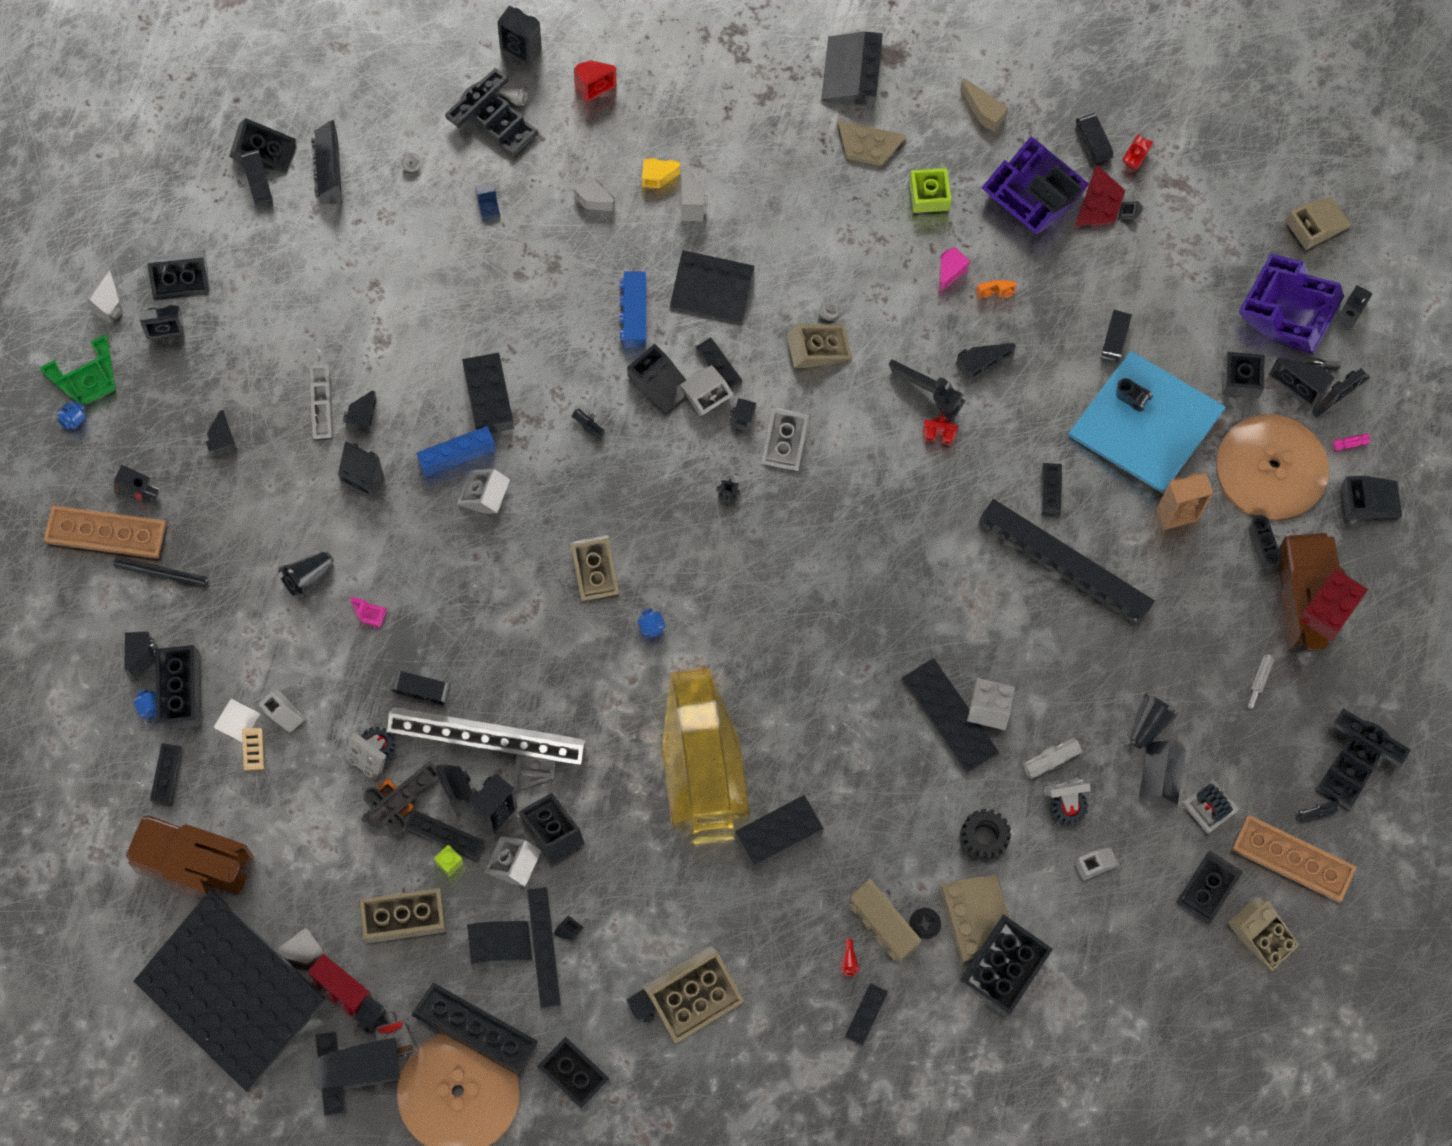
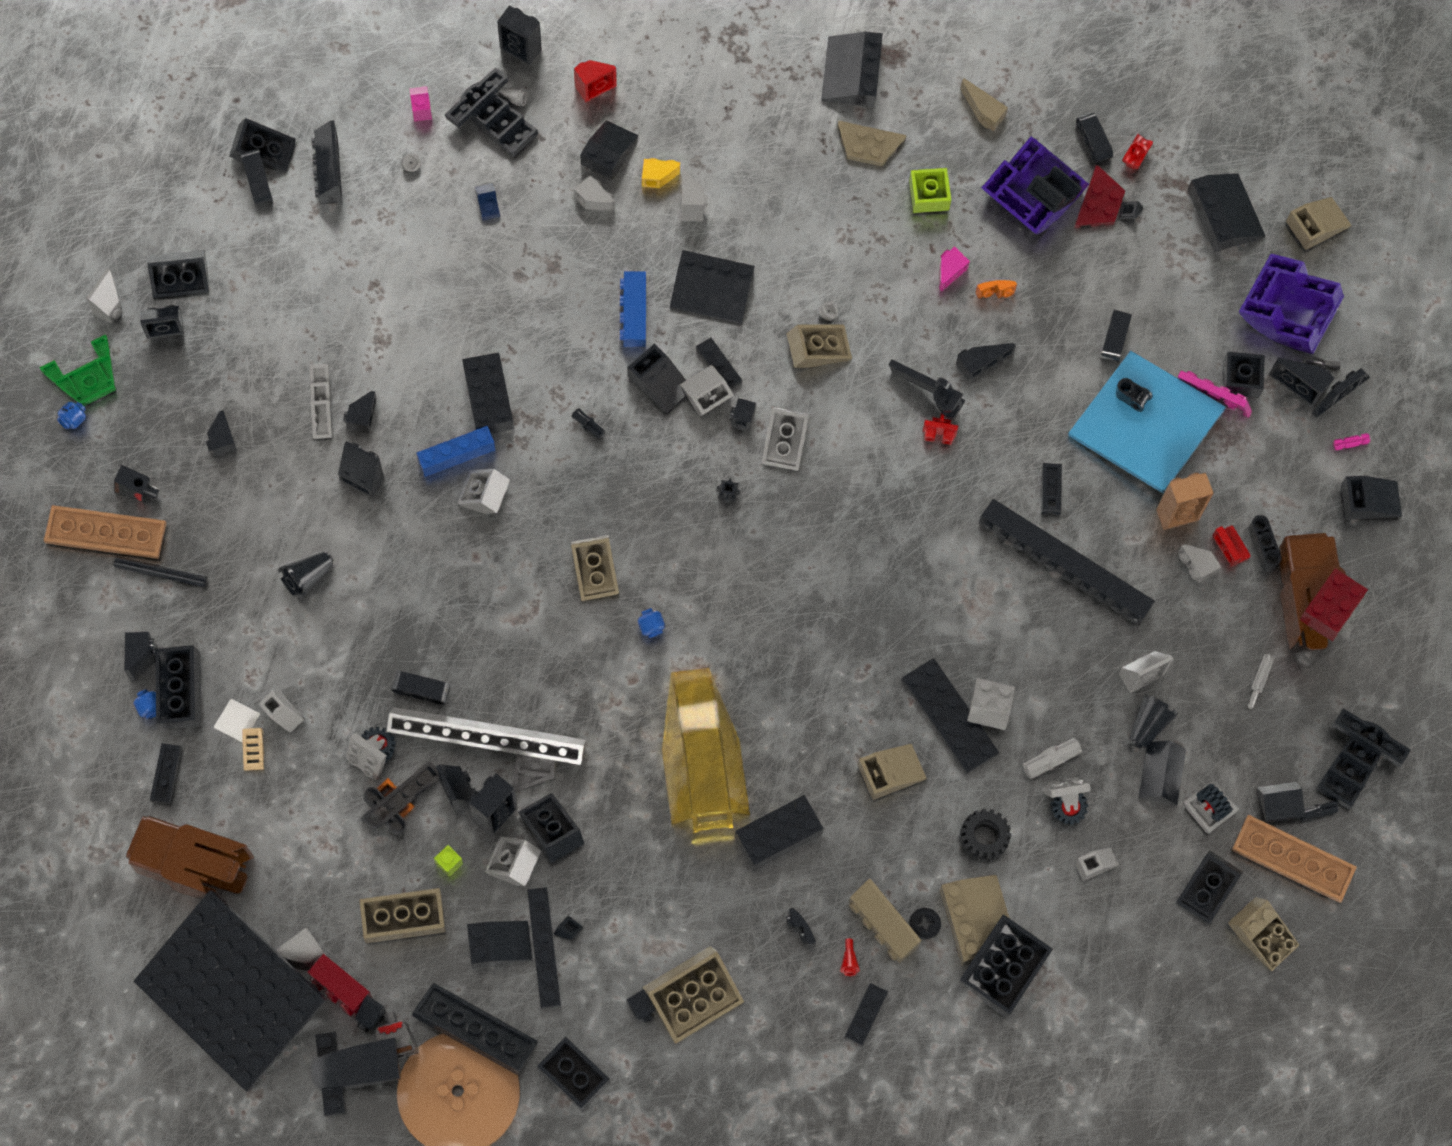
dark pink slope [350,597,387,628] -> none
black plate [405,809,485,860] -> none
medium nougat dish [1216,414,1329,521] -> none
black torso [1336,285,1372,329] -> none
none -> dark pink slope [409,86,432,122]
none -> black slope [580,120,638,180]
none -> black slope [786,908,816,949]
none -> dark tan slope [858,744,927,800]
none -> light grey slope [1119,651,1173,693]
none -> dark pink wing [1178,370,1252,418]
none -> light grey slope [1179,544,1221,584]
none -> black slope [1188,173,1266,252]
none -> red panel [1212,525,1251,567]
none -> black slope [1257,782,1305,823]

